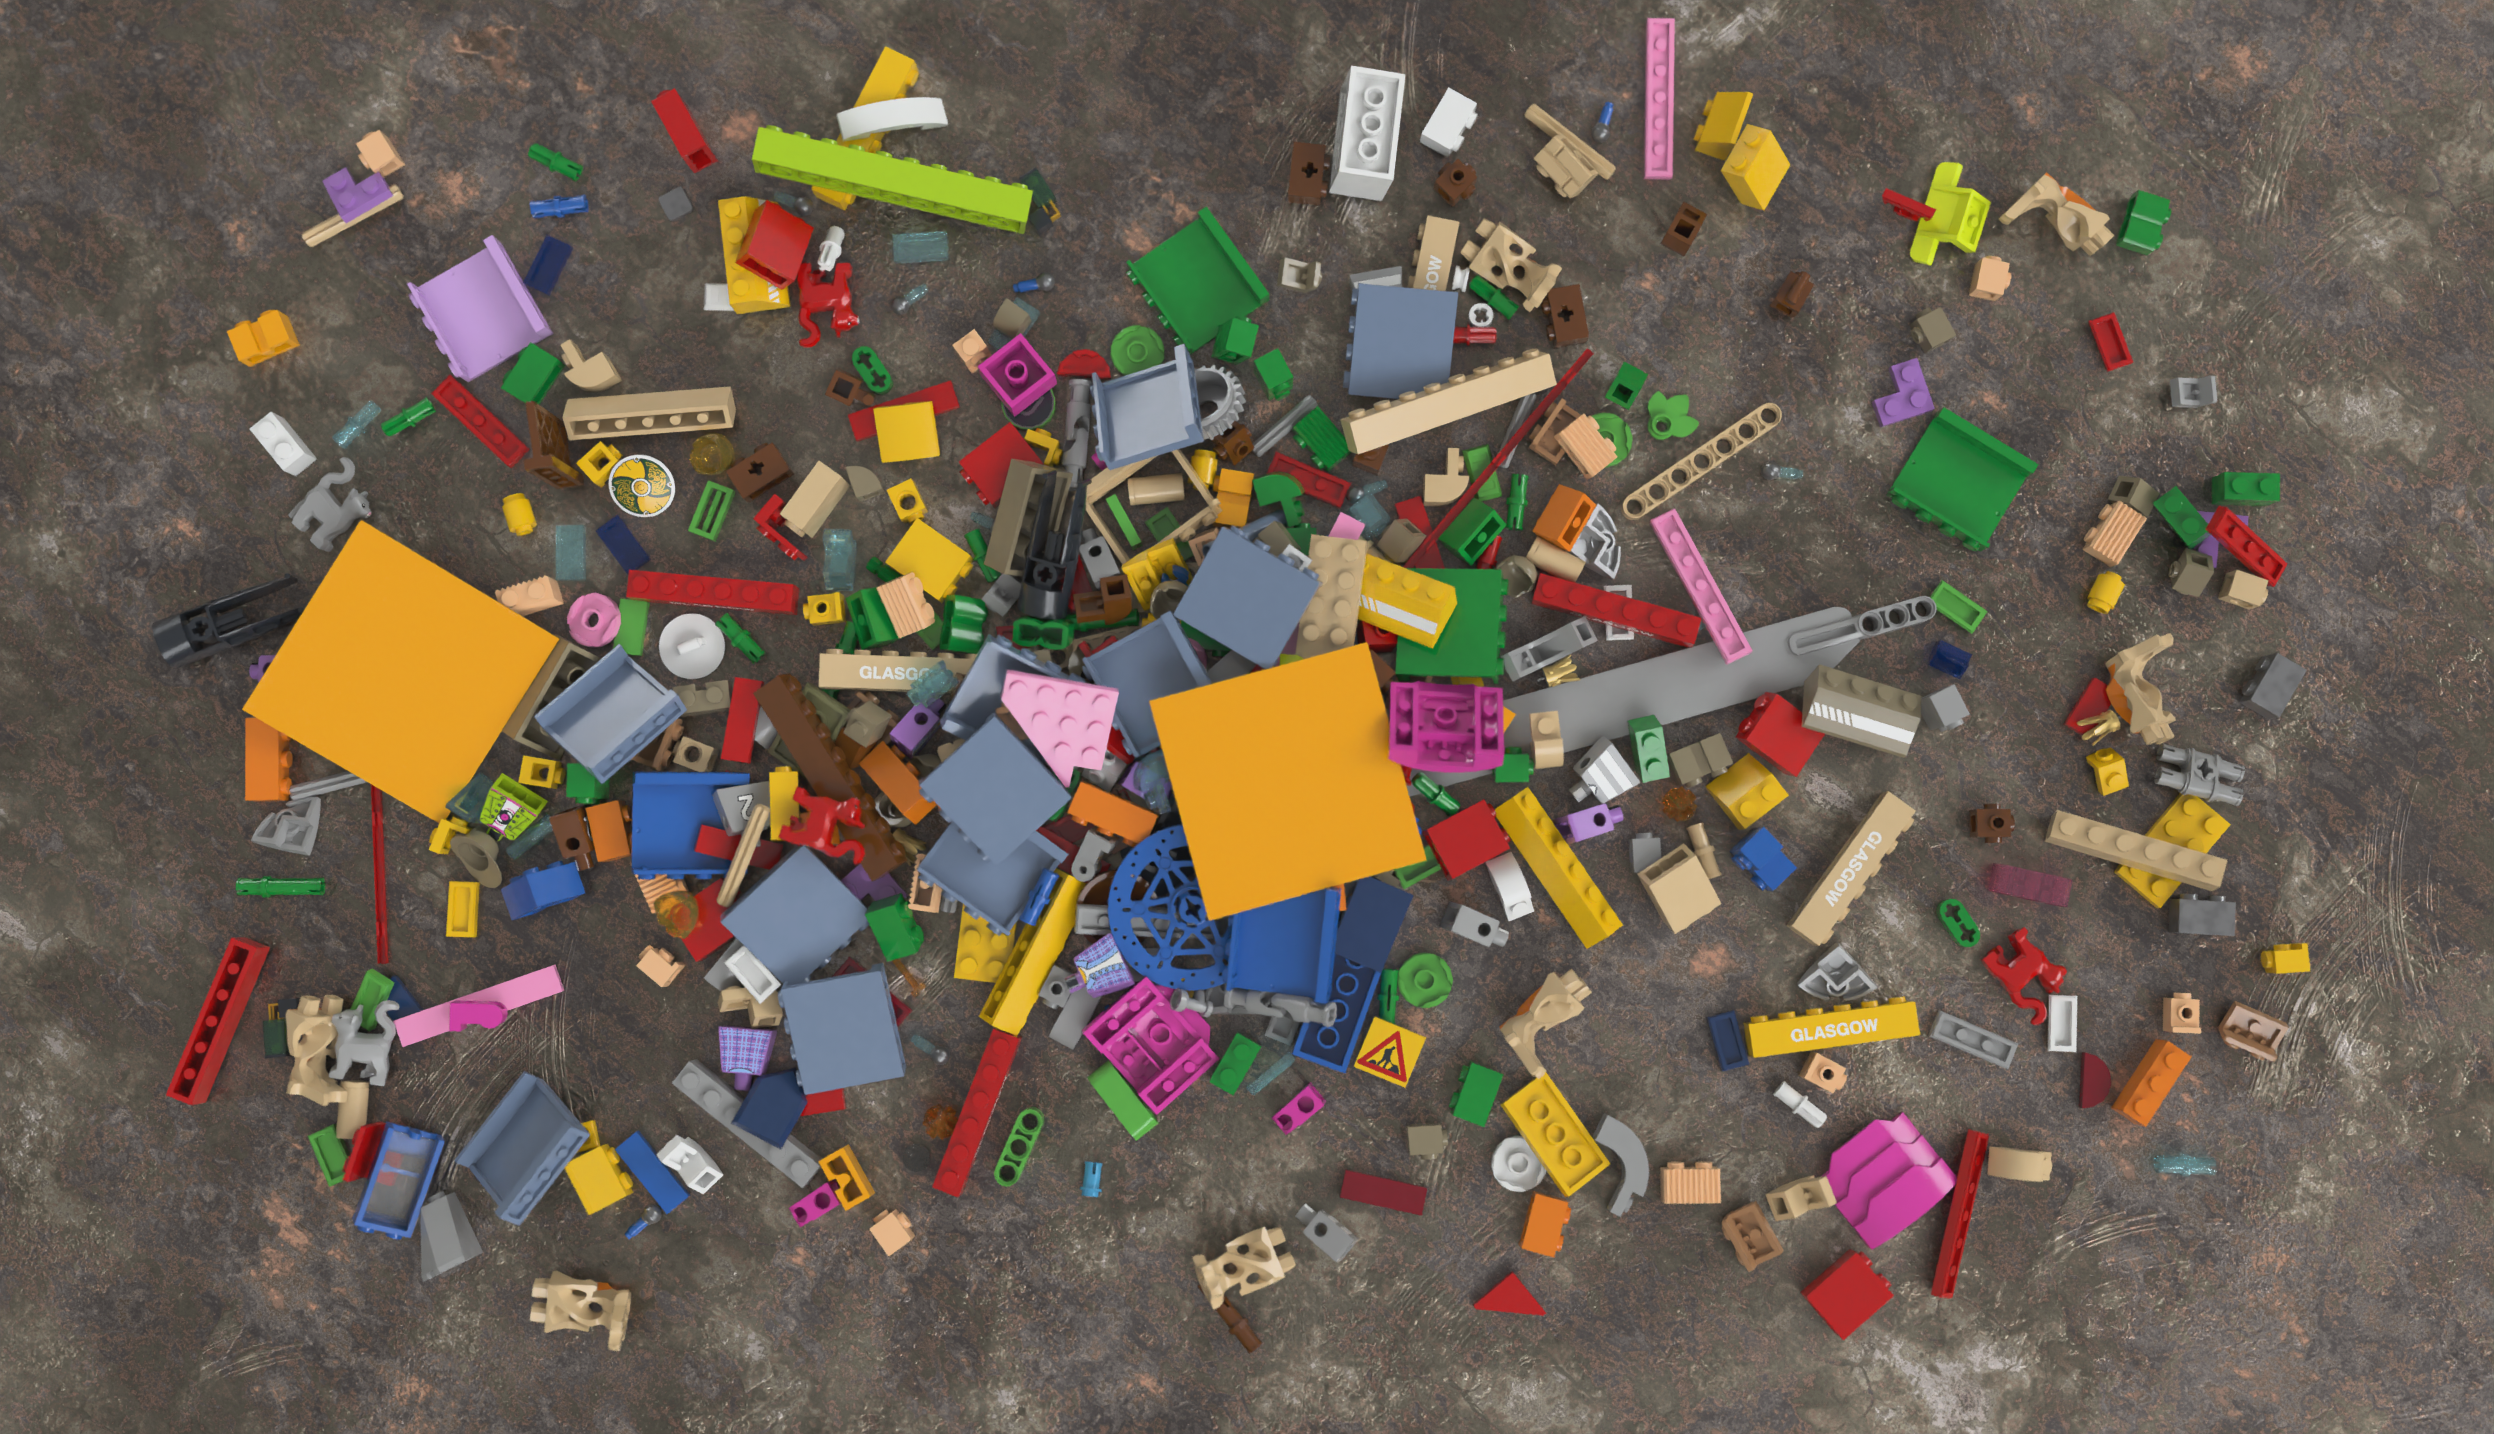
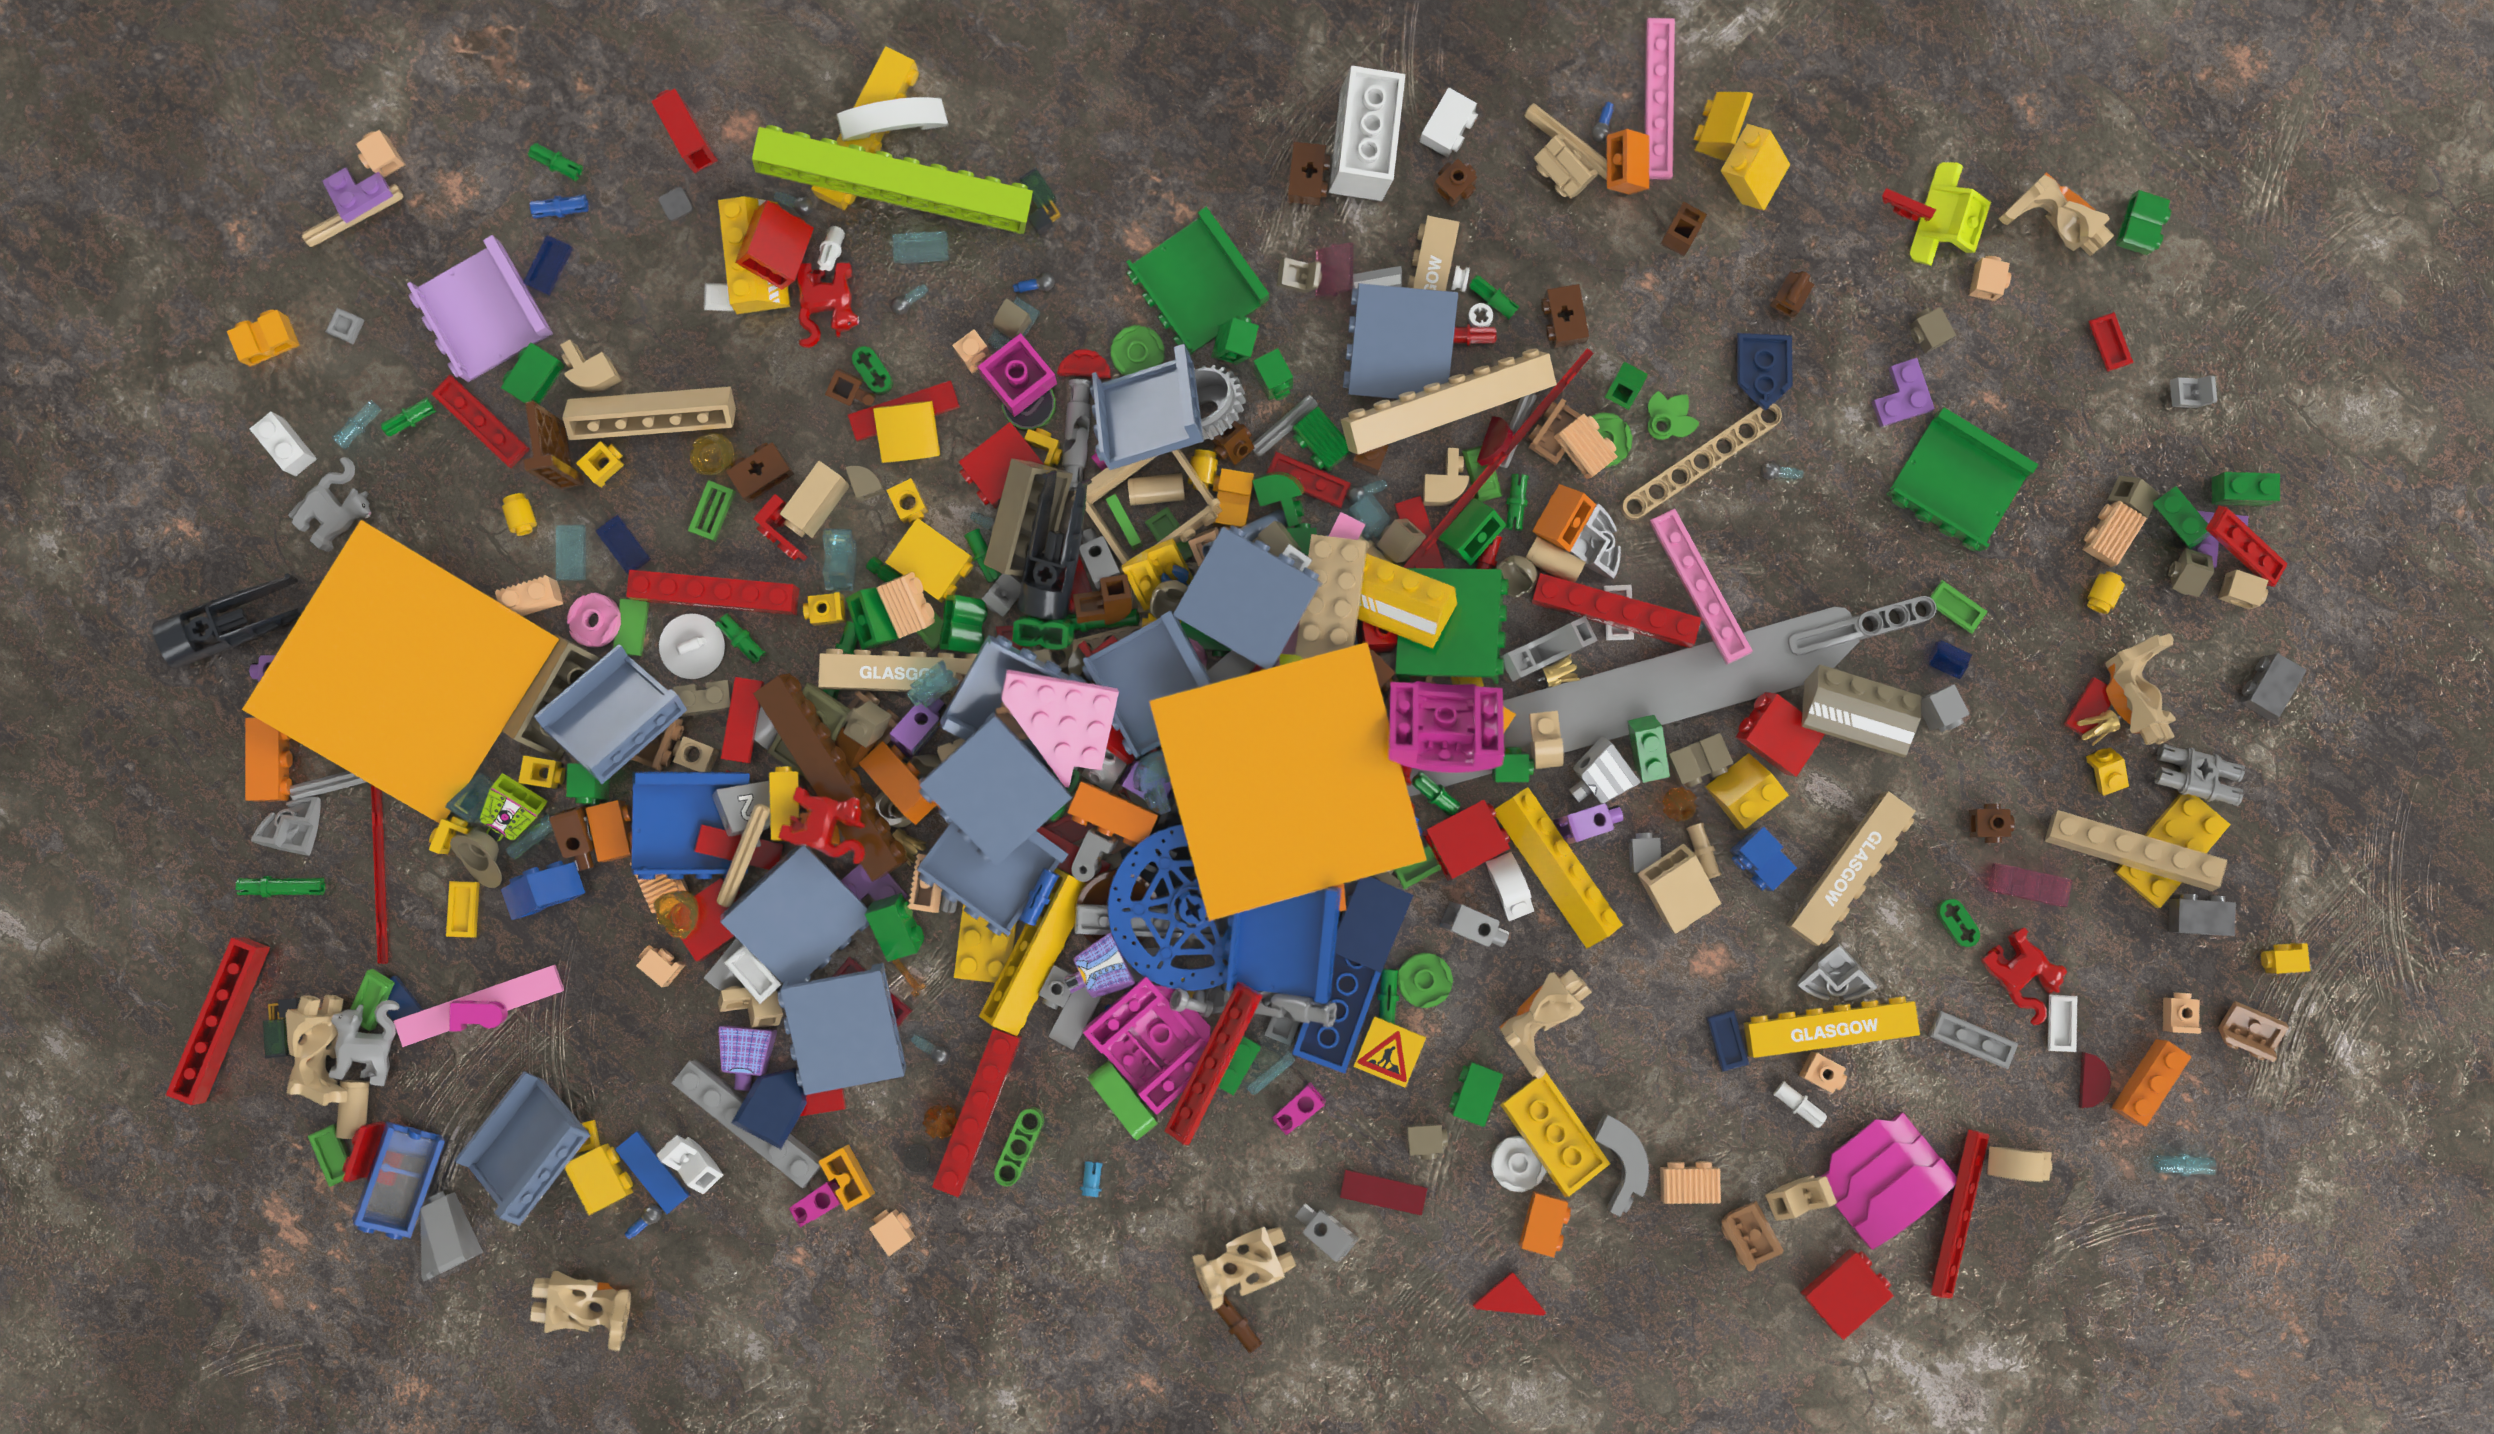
shield [609,455,675,517] -> none
tan hips [1460,218,1562,312] -> none
none -> light grey tile [326,308,365,344]
none -> red tile [1164,982,1263,1145]
none -> clear pink piece [1315,242,1354,297]
none -> dark red tile [1477,416,1513,466]
none -> orange brick [1607,129,1649,195]
none -> dark blue tile [1737,333,1793,411]

